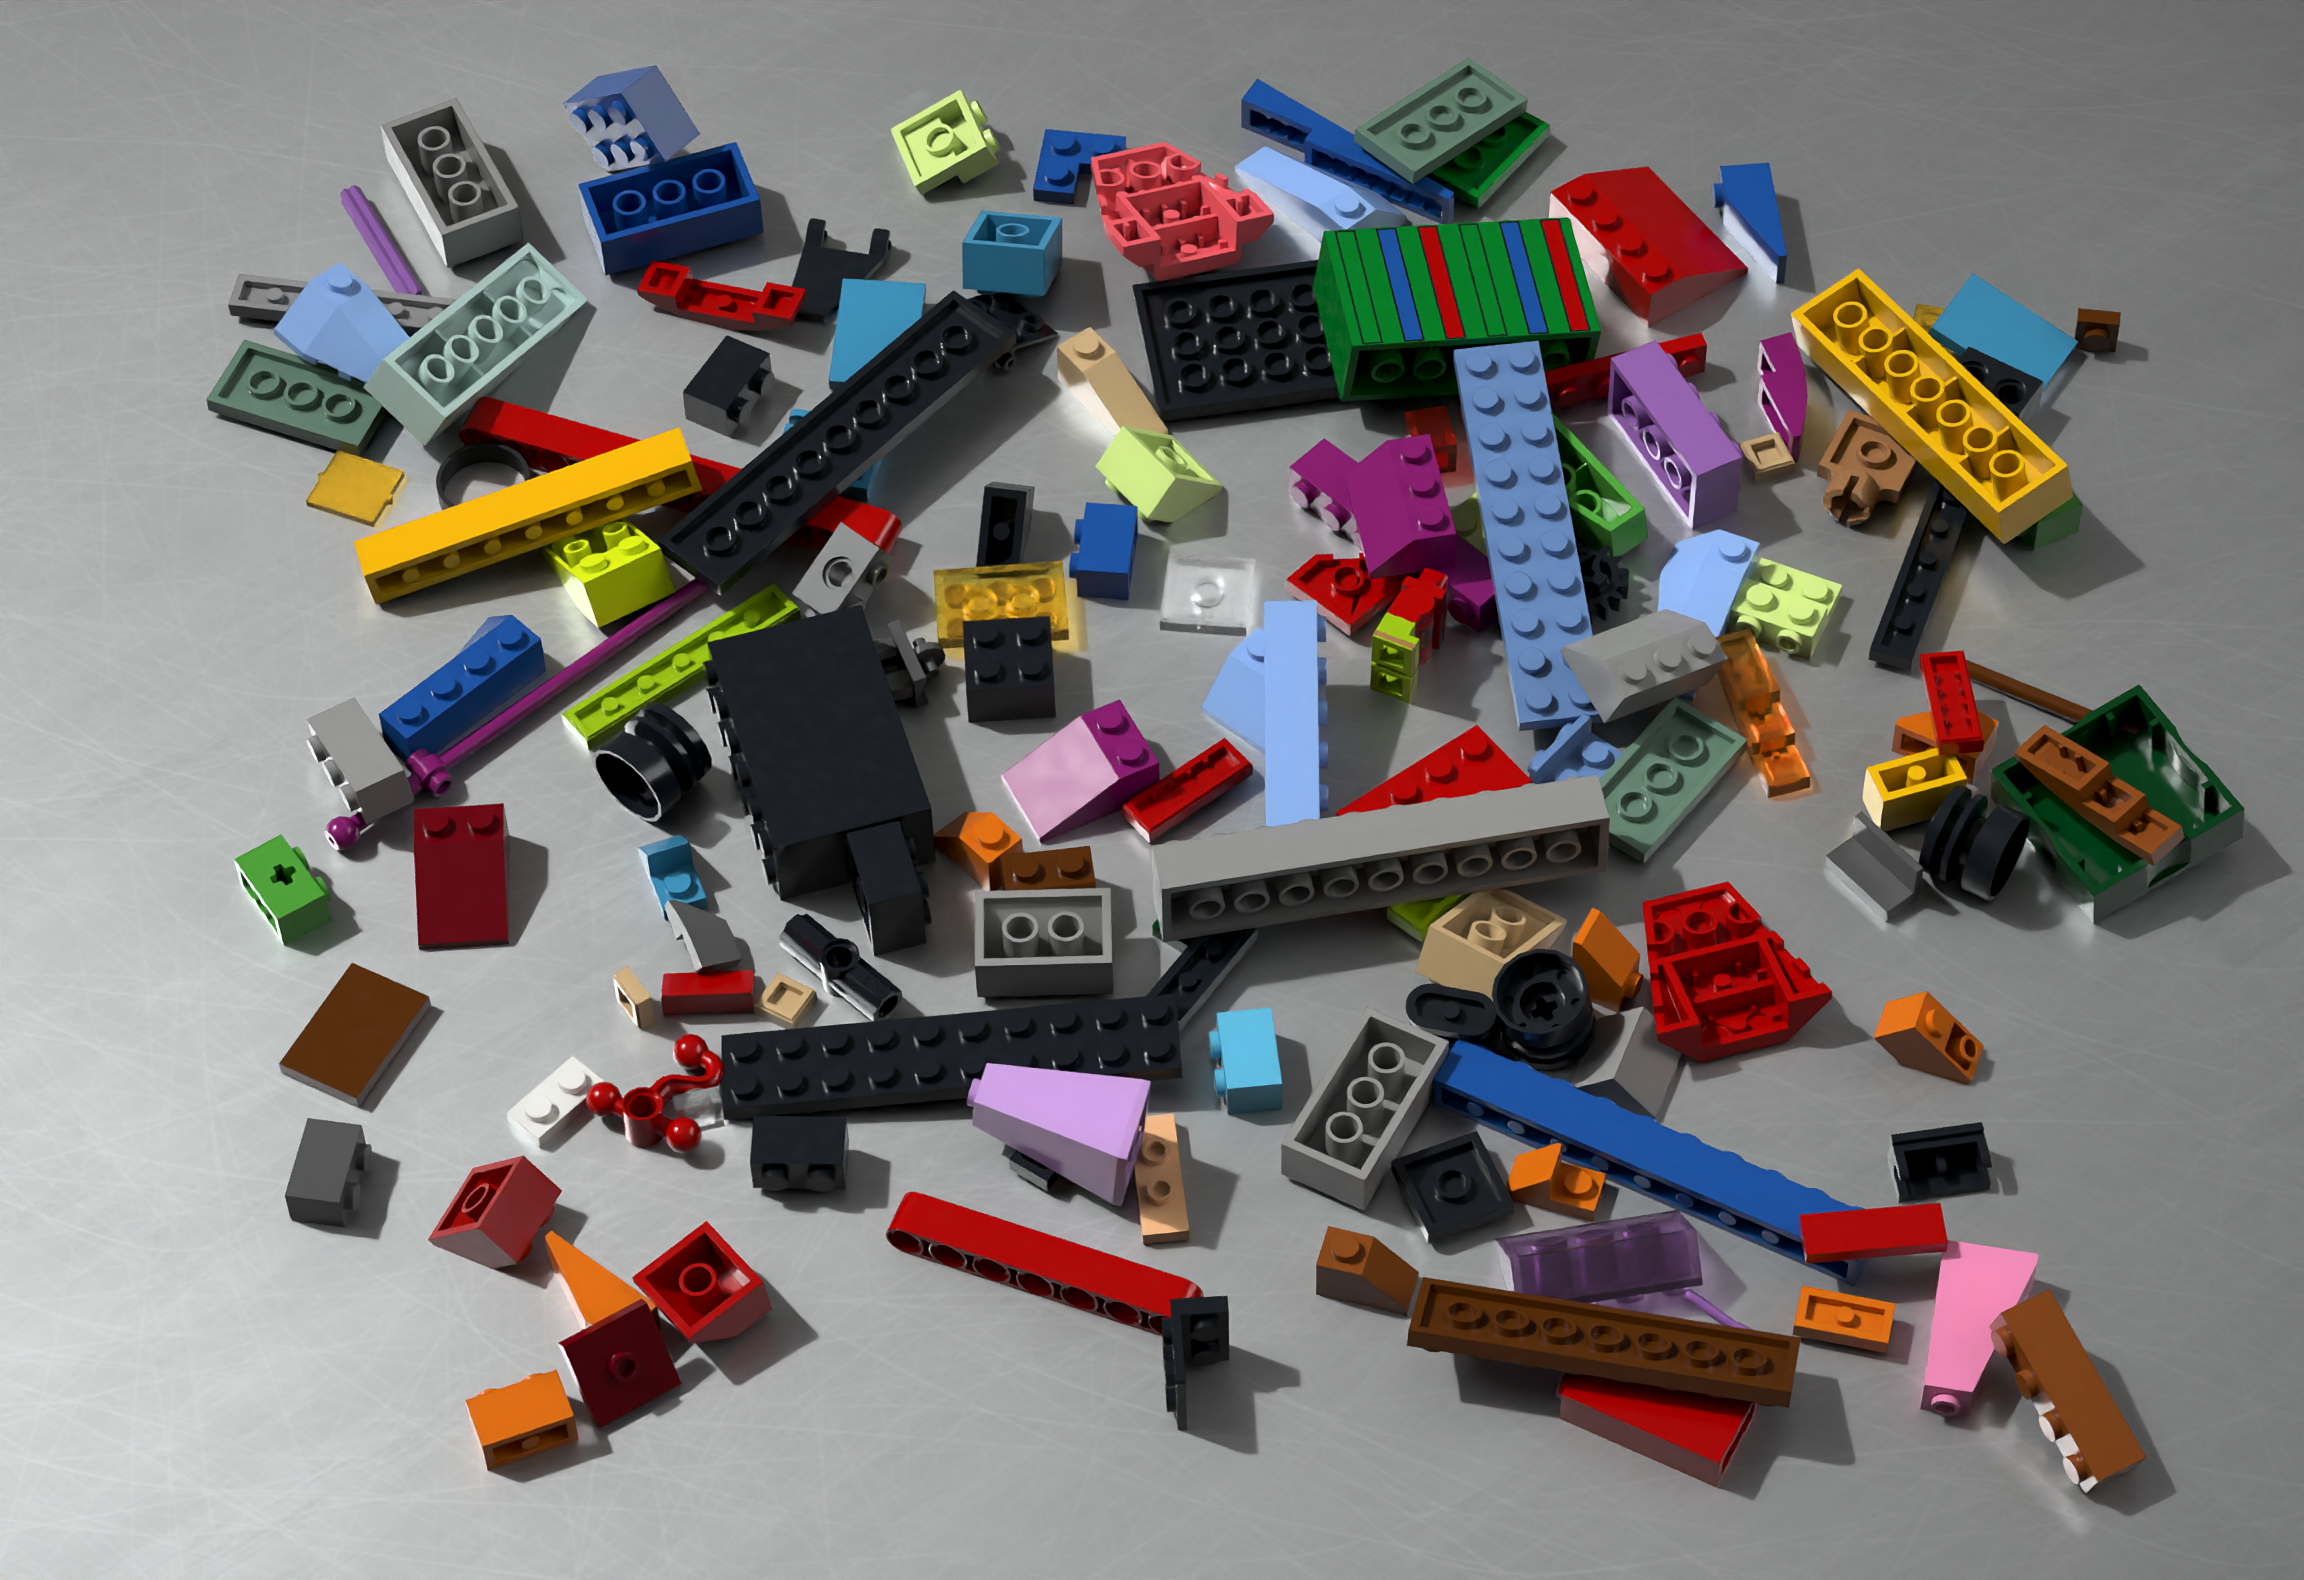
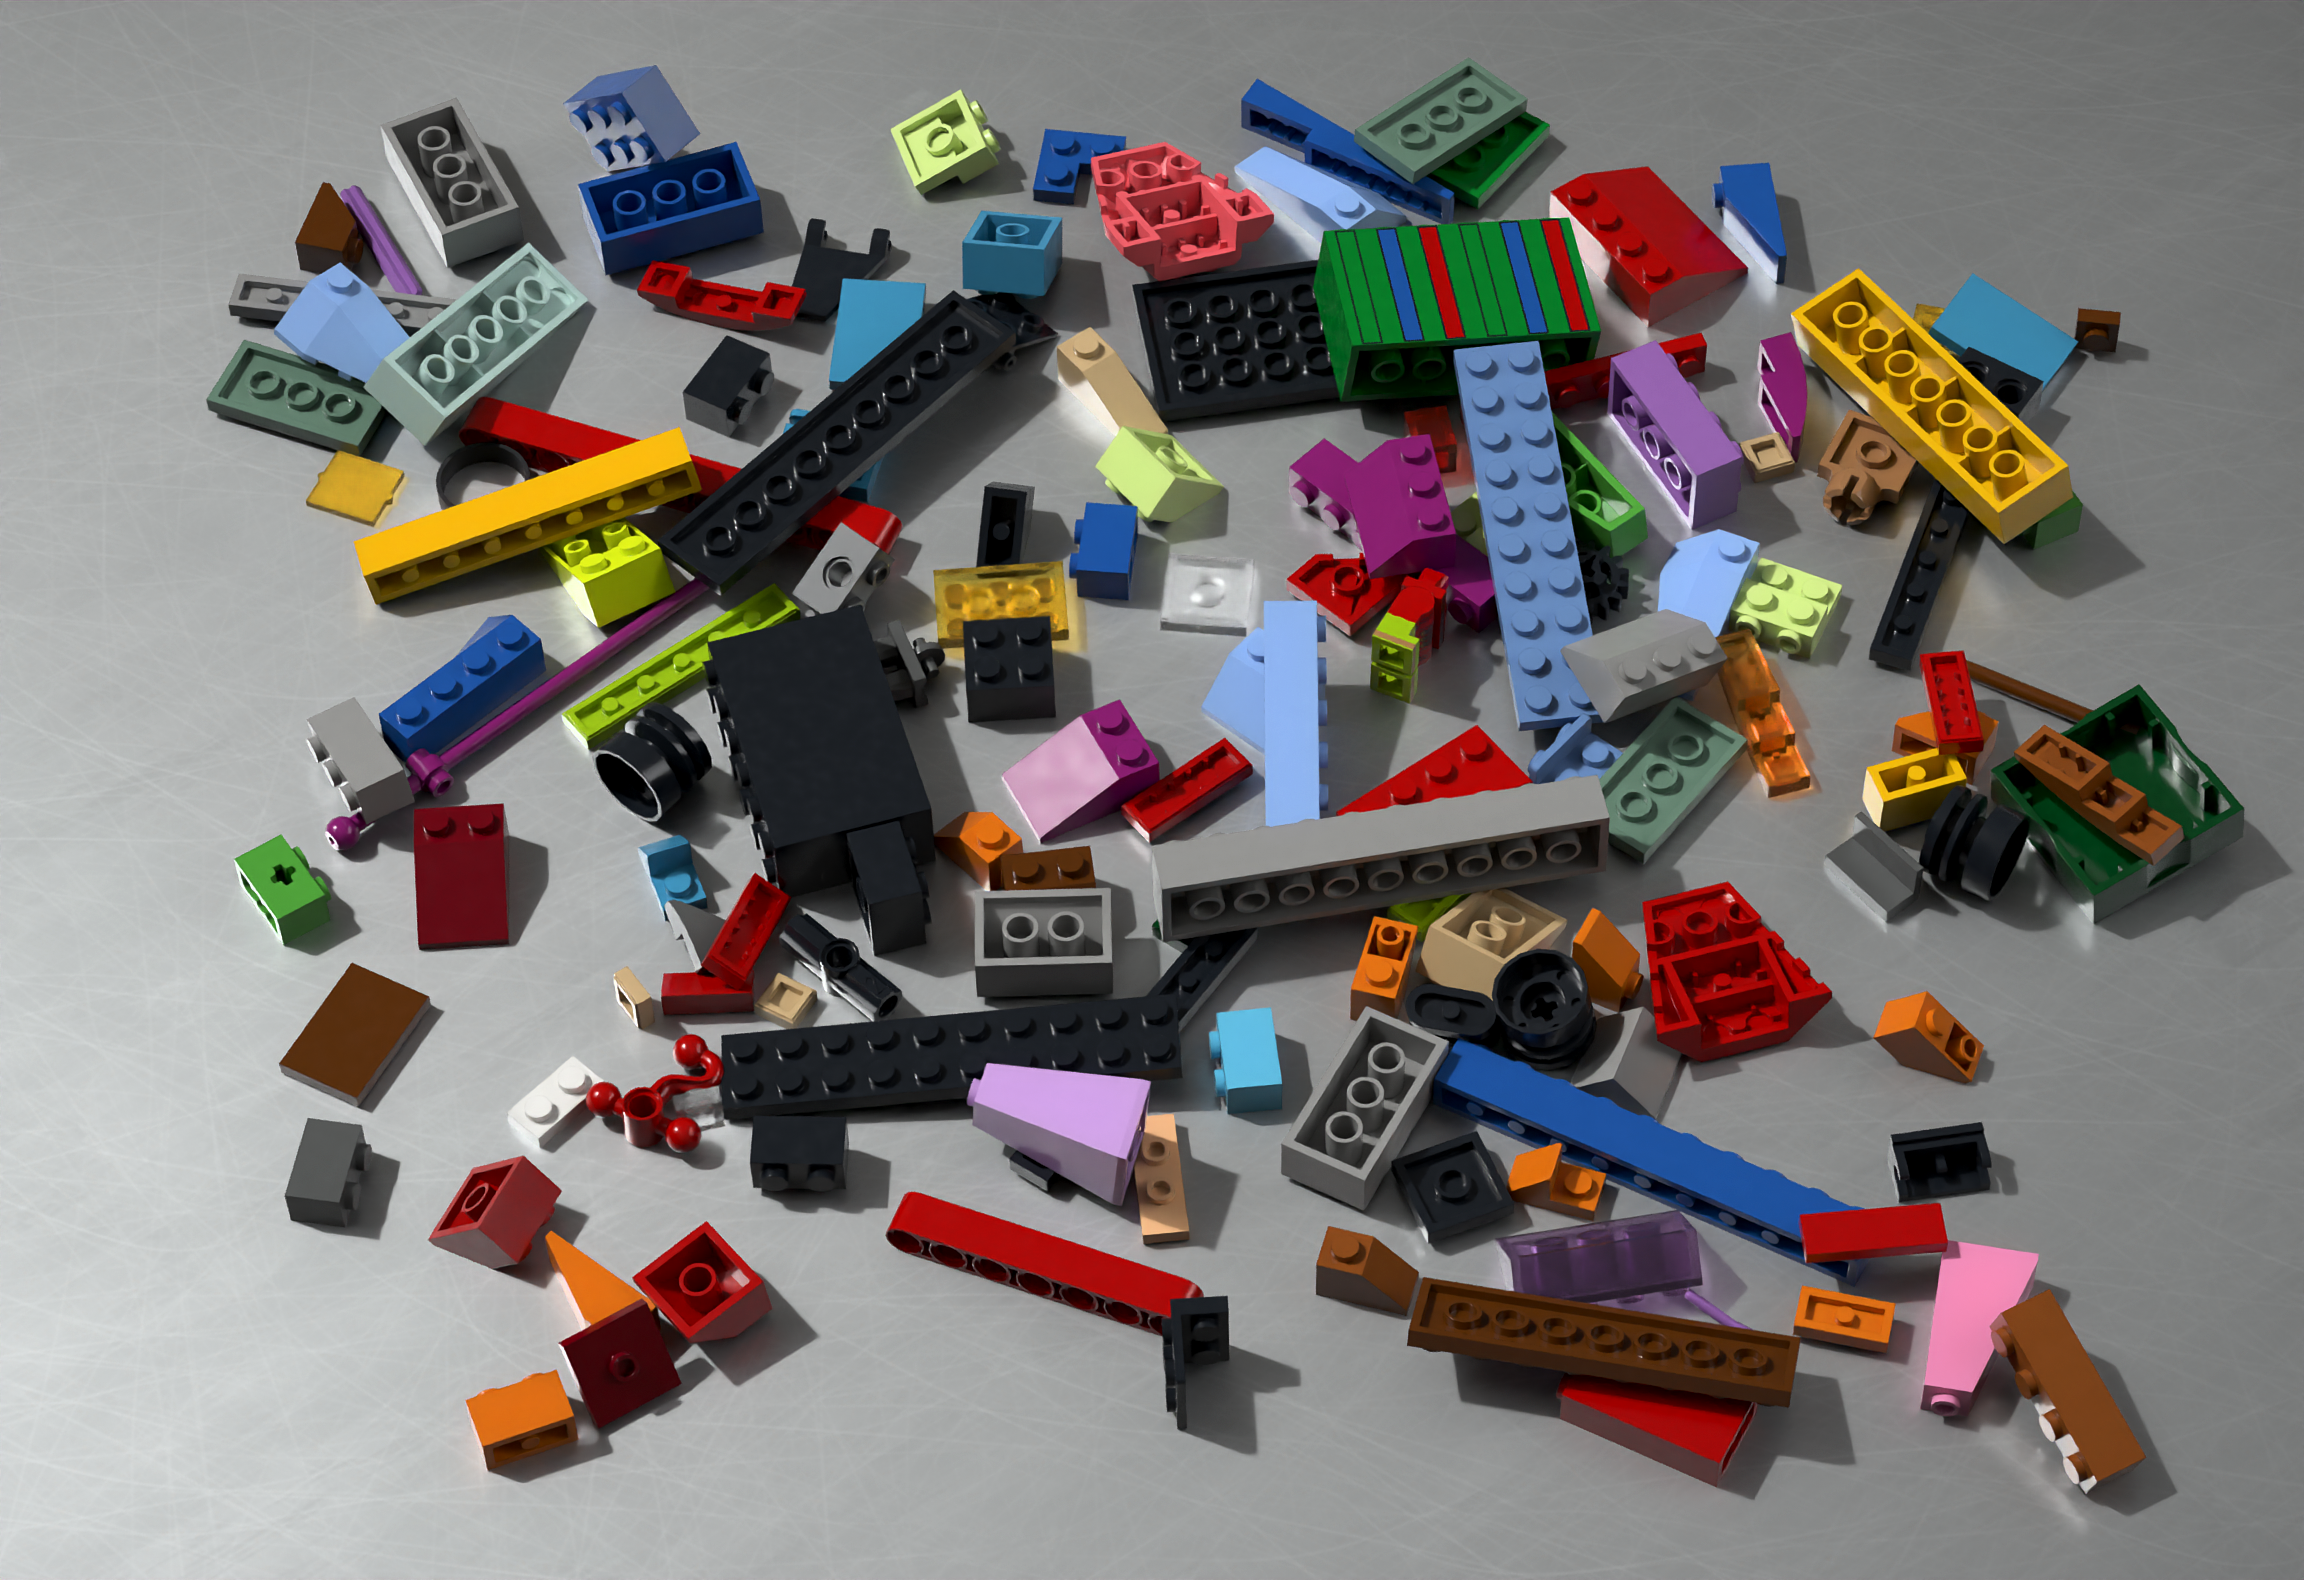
none -> reddish brown slope [295,182,364,274]
none -> red plate [701,873,791,990]
none -> orange slope [1350,916,1418,1021]

